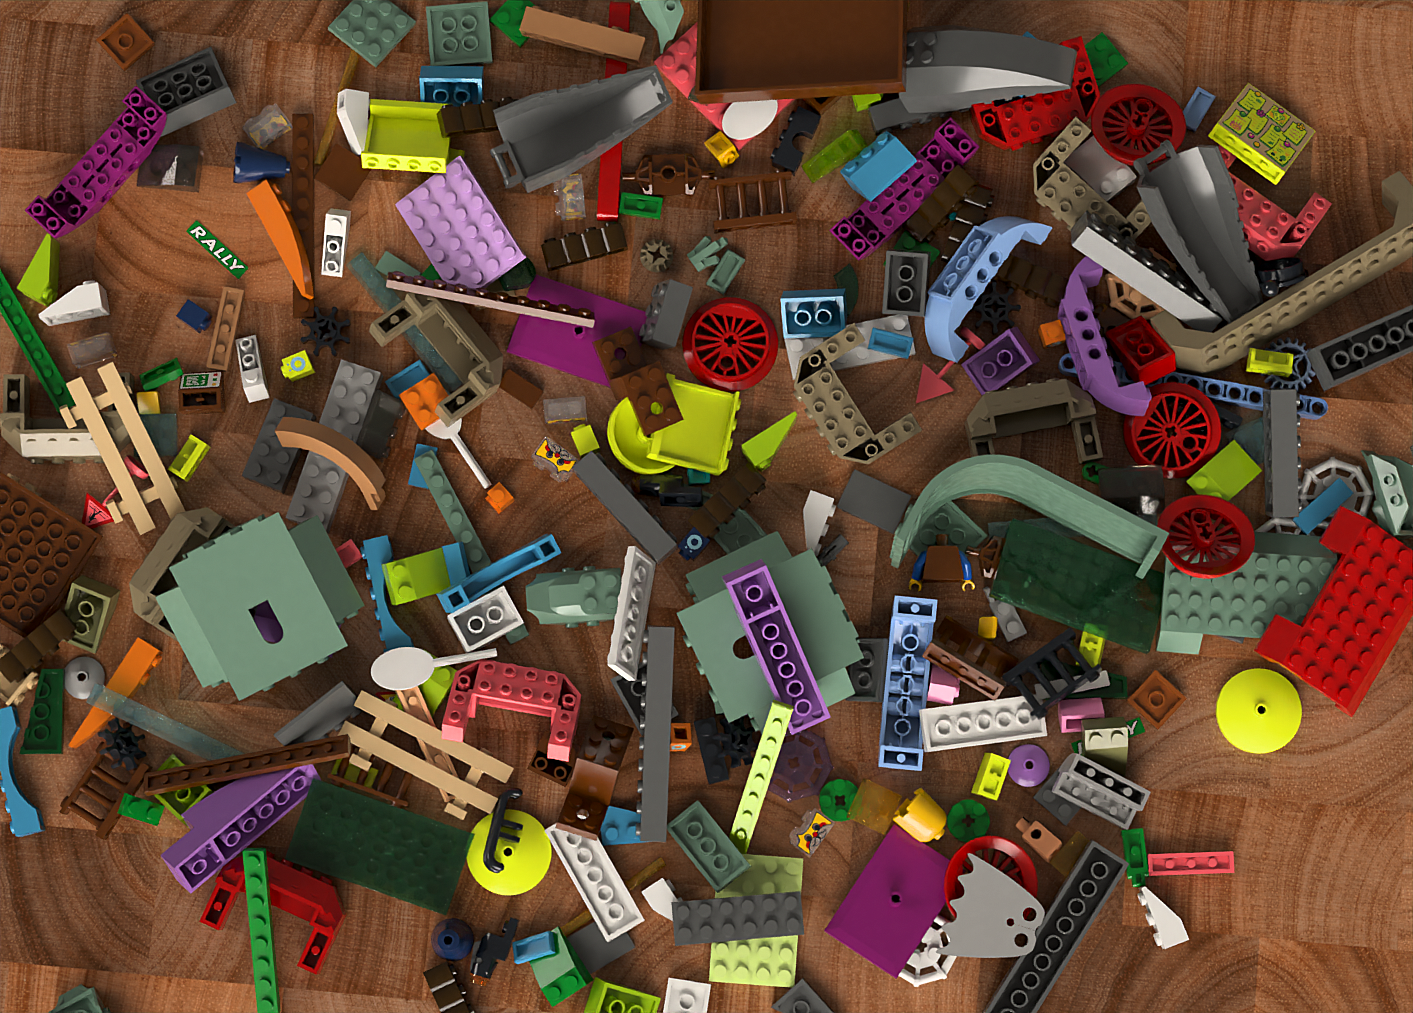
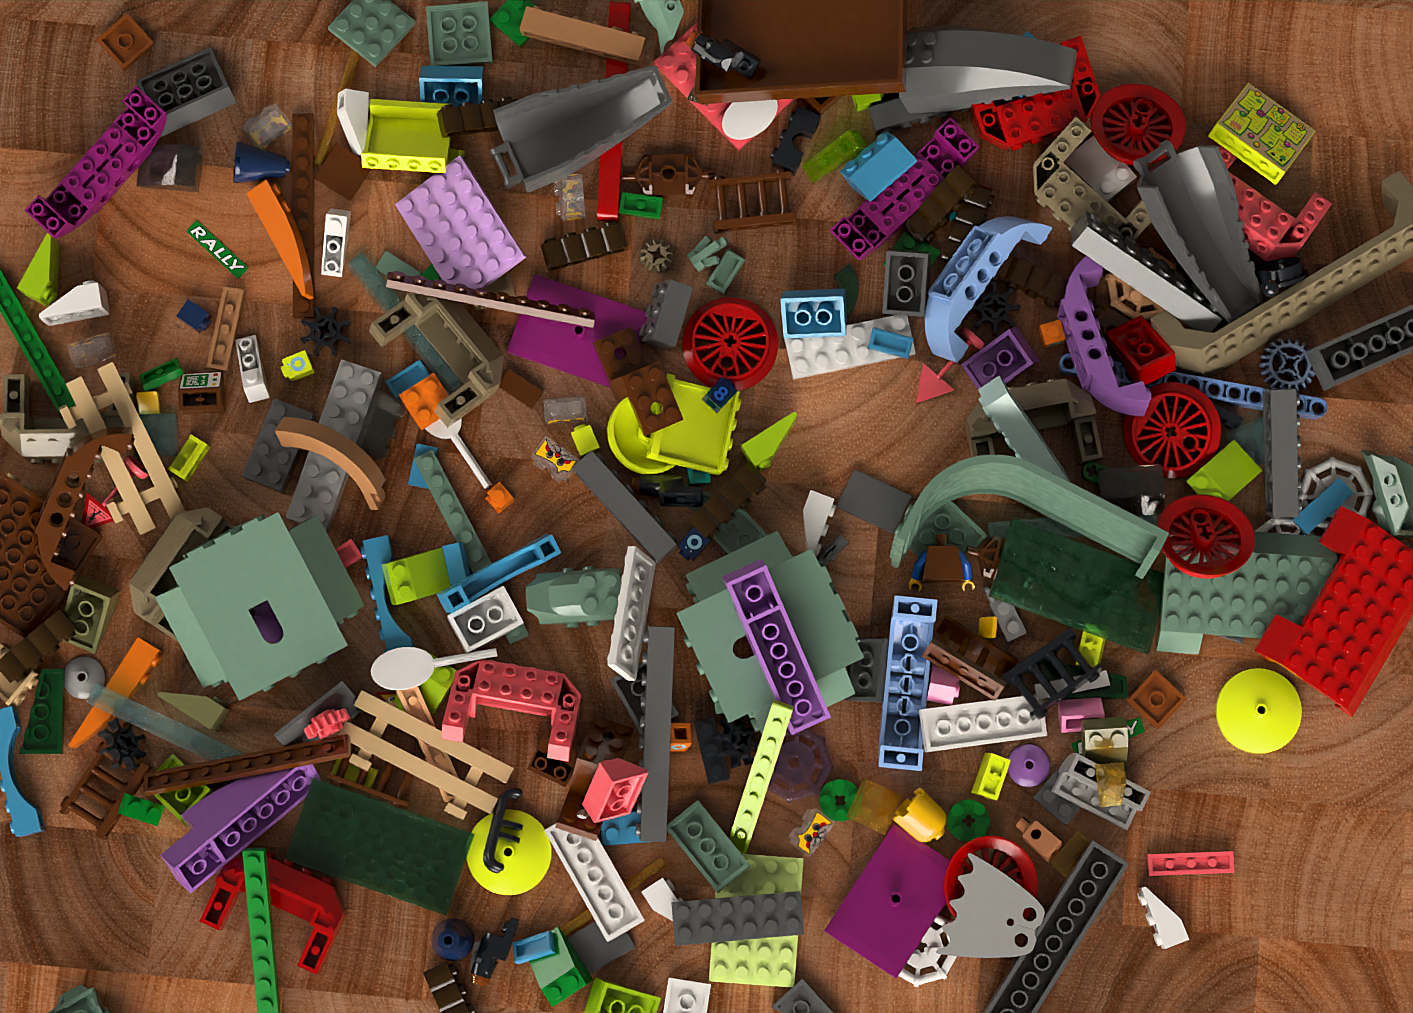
clear green tile [498,257,536,291] -> none
yellow bracket [704,131,739,168] -> none
dark tan wedge [793,323,922,464] -> none
green plate [1085,32,1128,88] -> none
green hinge [1121,828,1149,887] -> none
light blue tile [1183,86,1216,133] -> none
neon yellow hinge [1246,348,1294,377] -> none
none -> reddish brown slope [34,427,135,591]
none -> olive slope [157,692,231,732]
none -> coral gear [304,708,350,739]
none -> coral slope [582,758,649,823]
none -> black plate [686,30,761,79]
none -> clear blue brick [702,377,737,413]
none -> light aqua brick [978,376,1070,482]
none -> clear yellow slope [1095,762,1126,807]

